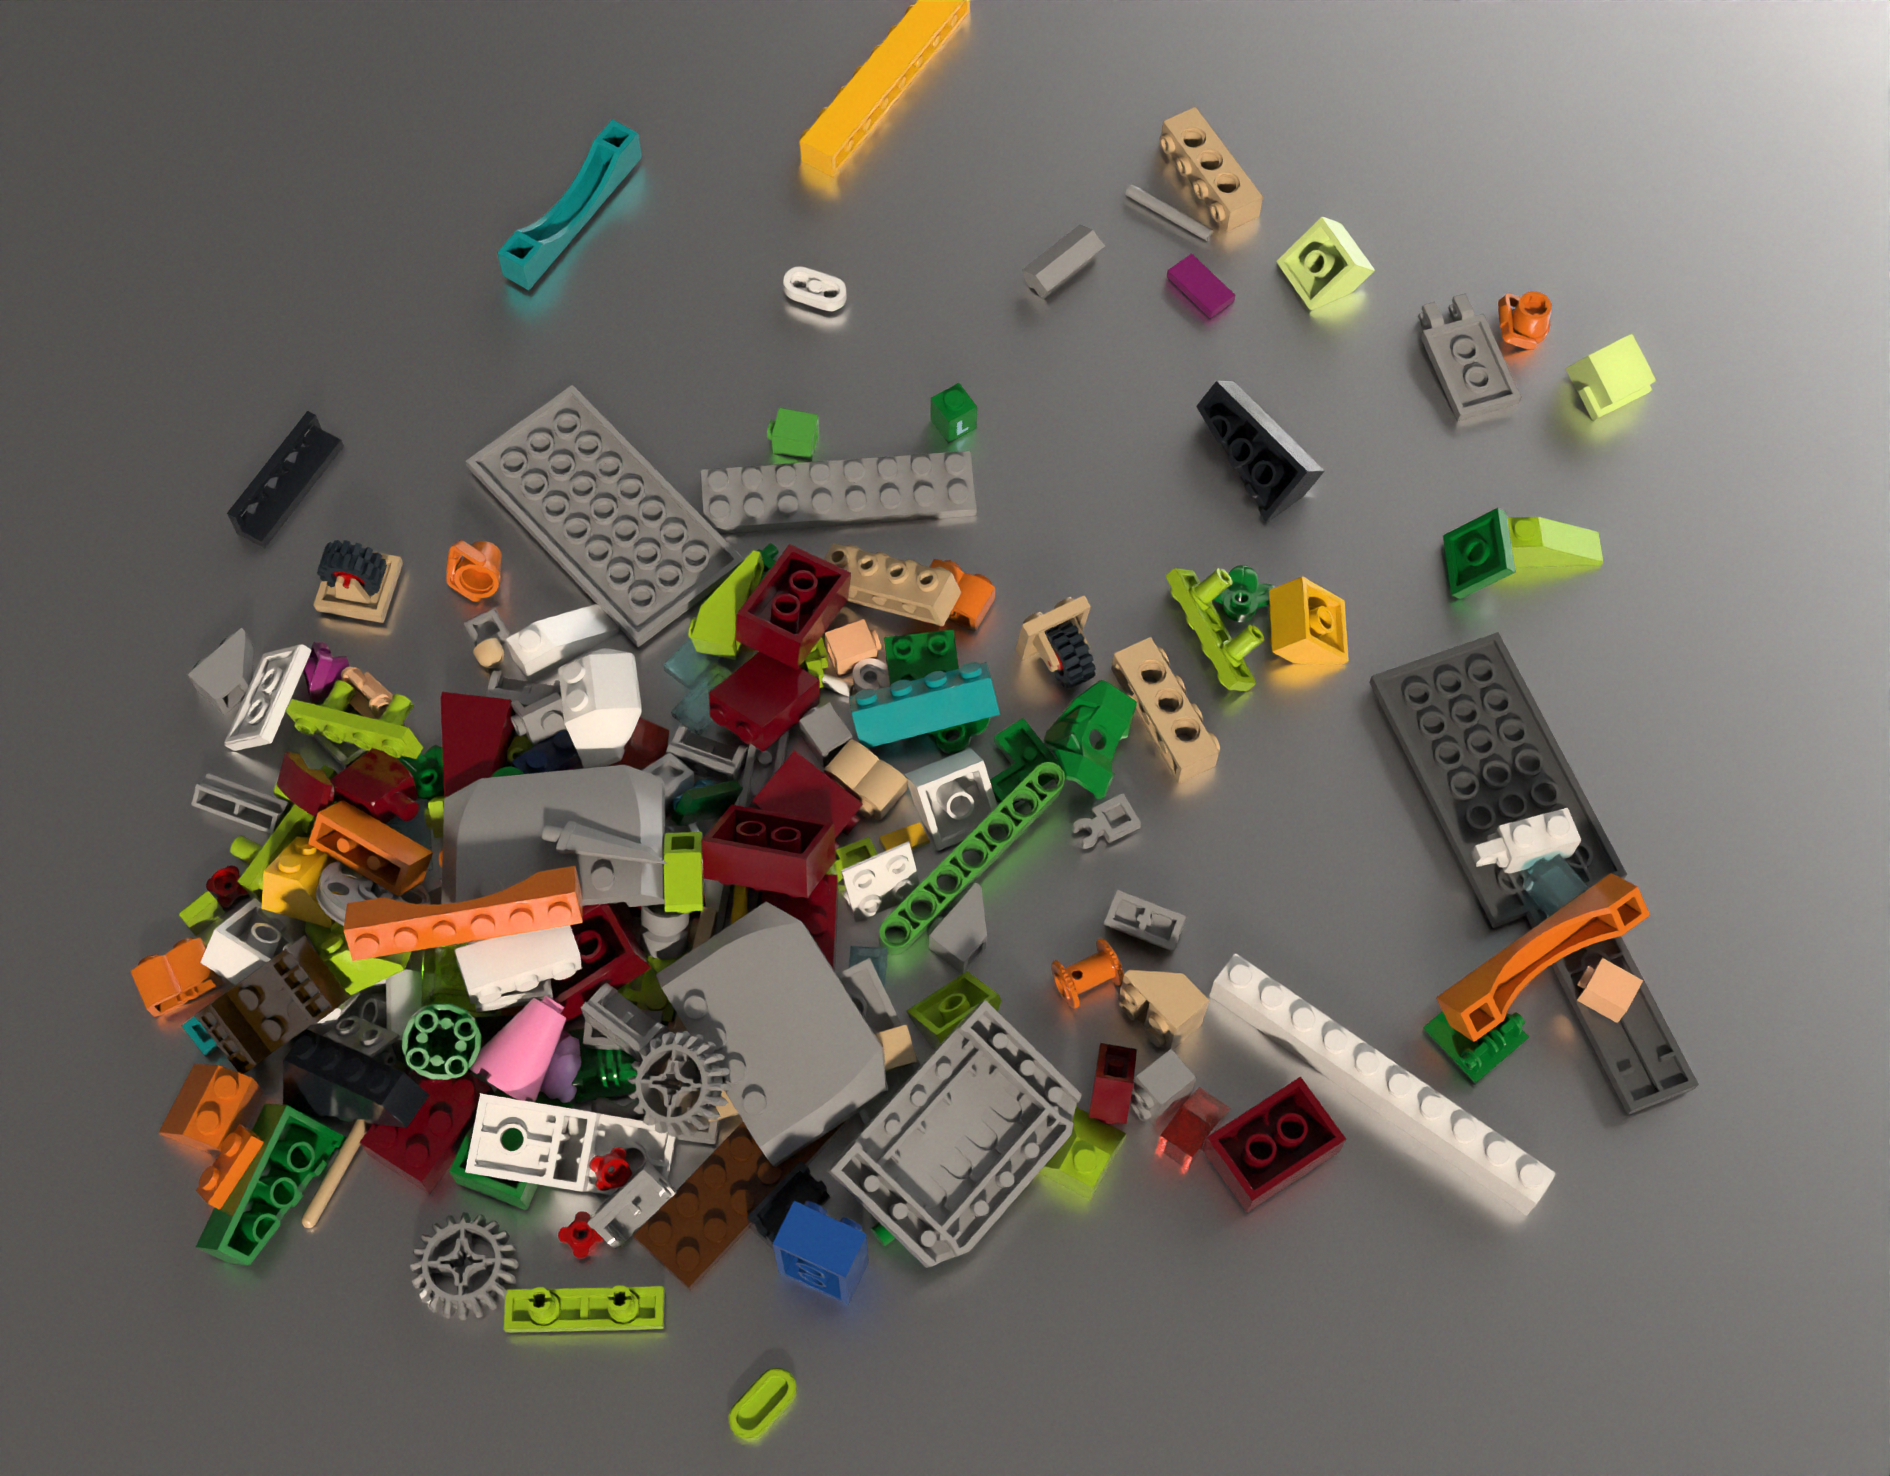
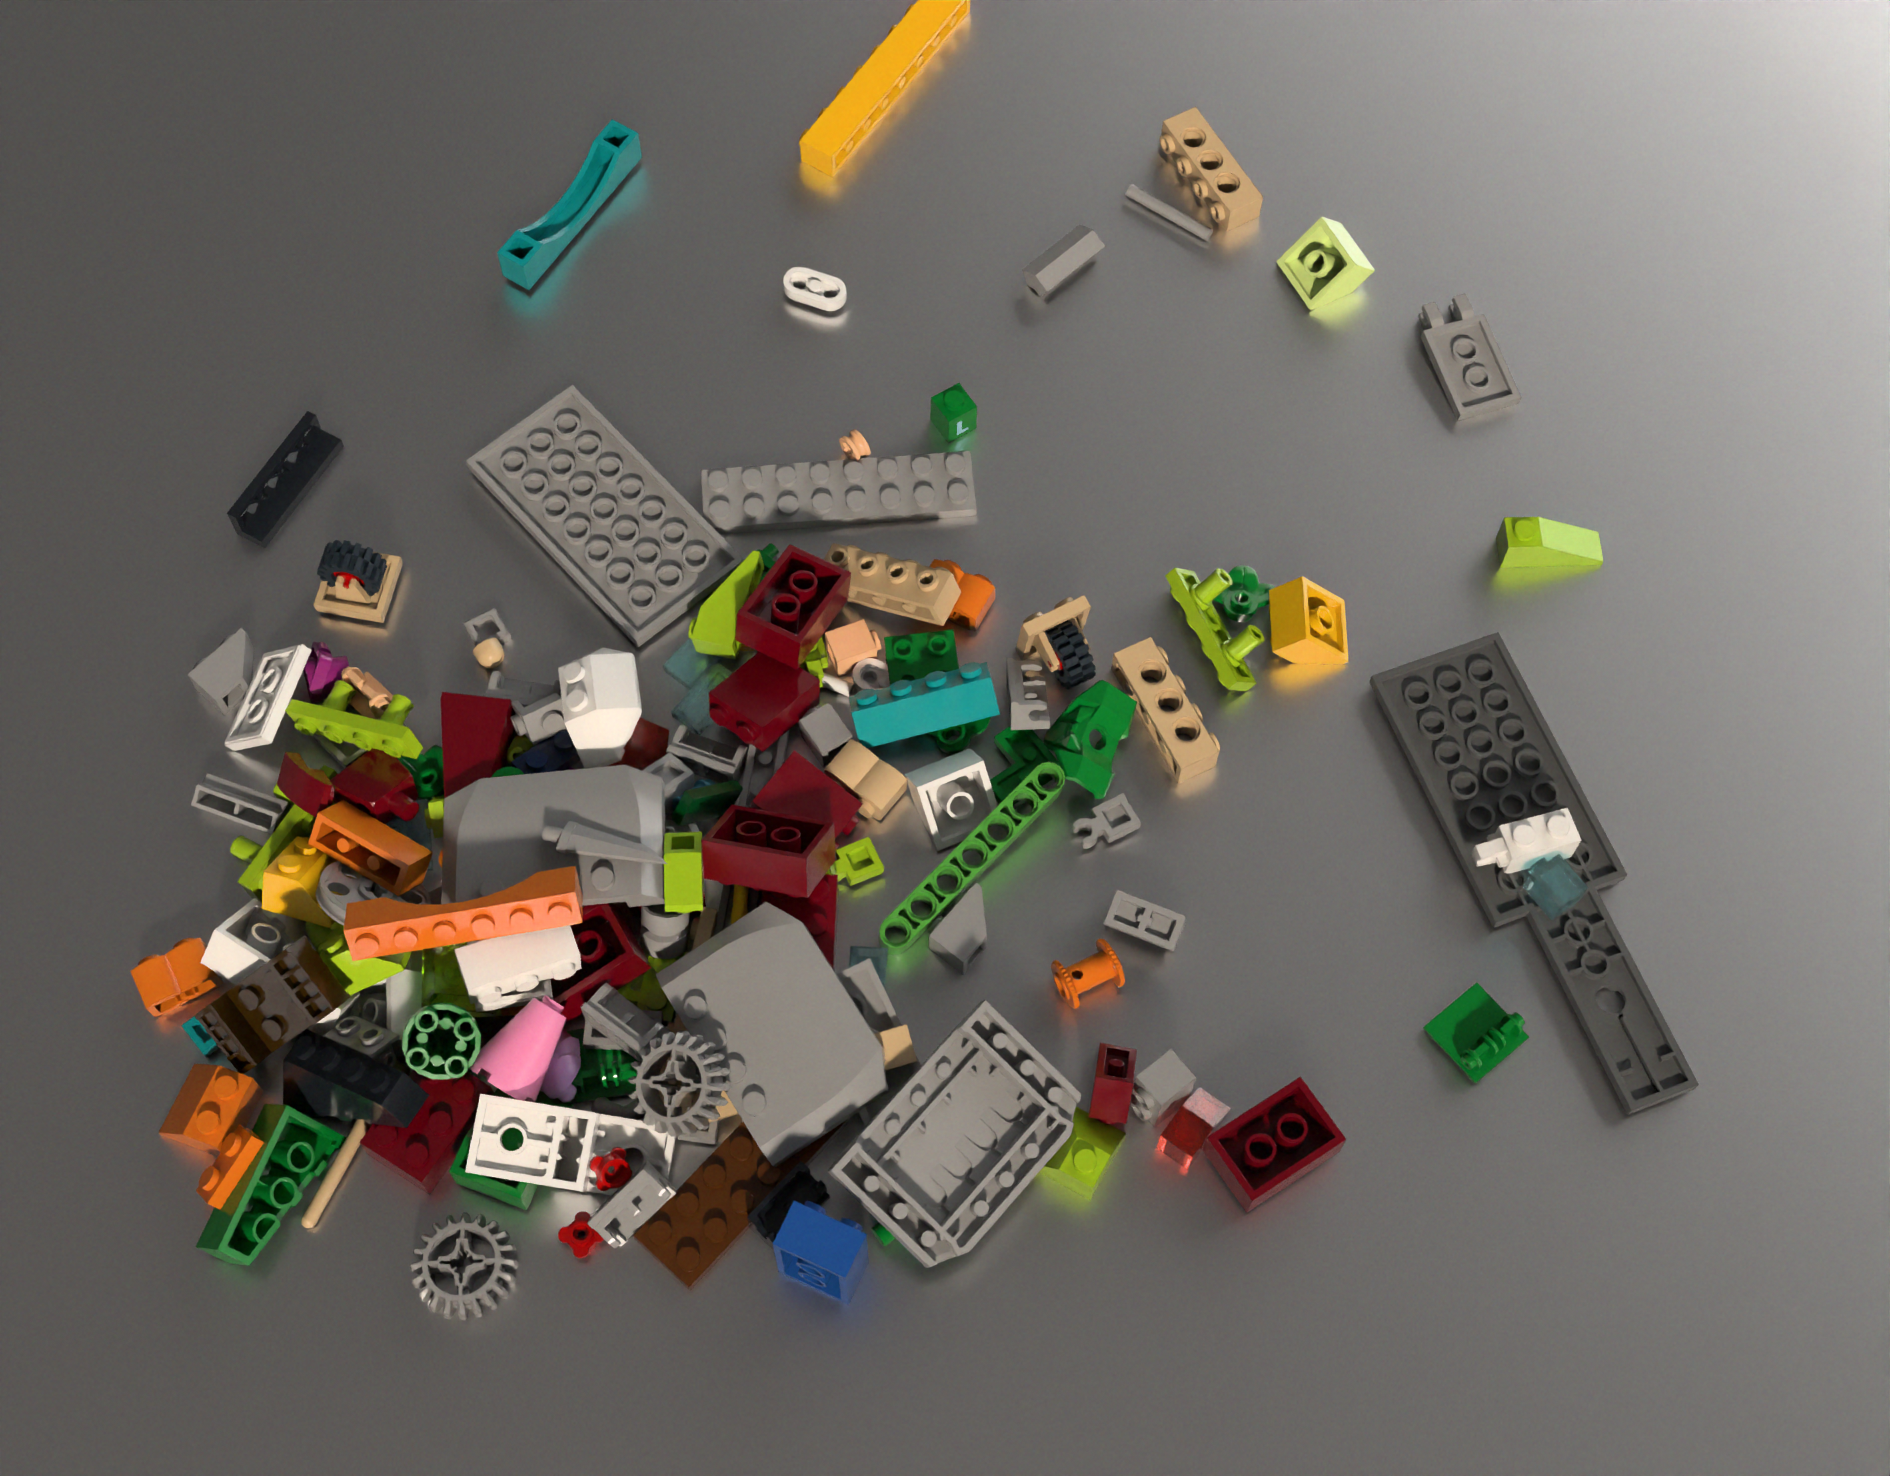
lime tile [178,891,225,936] -> none
red plate [206,865,248,907] -> none
orange piece [446,540,502,602] -> none
lime plate [504,1285,665,1333] -> none
white slope [506,604,620,682] -> none
lime tile [729,1368,797,1441] -> none
bright green brick [767,408,820,461] -> none
white hinge [841,841,920,922] -> none
yellow piece [879,822,930,852] -> none
lime slope [906,971,1002,1051] -> none
tan slope [1118,970,1210,1051] -> none
magenta tile [1167,253,1235,319] -> none
black wedge [1196,381,1325,522] -> none
white brick [1209,953,1557,1216] -> none
orange arch [1436,873,1650,1042] -> none
green plate [1443,508,1516,599] -> none
orange piece [1498,291,1552,350] -> none
yellowish green plate [1565,334,1656,421] -> none
light nougat brick [1577,958,1643,1023] -> none
none -> light nougat bush [839,429,871,462]
none -> light grey hinge [1006,658,1050,730]

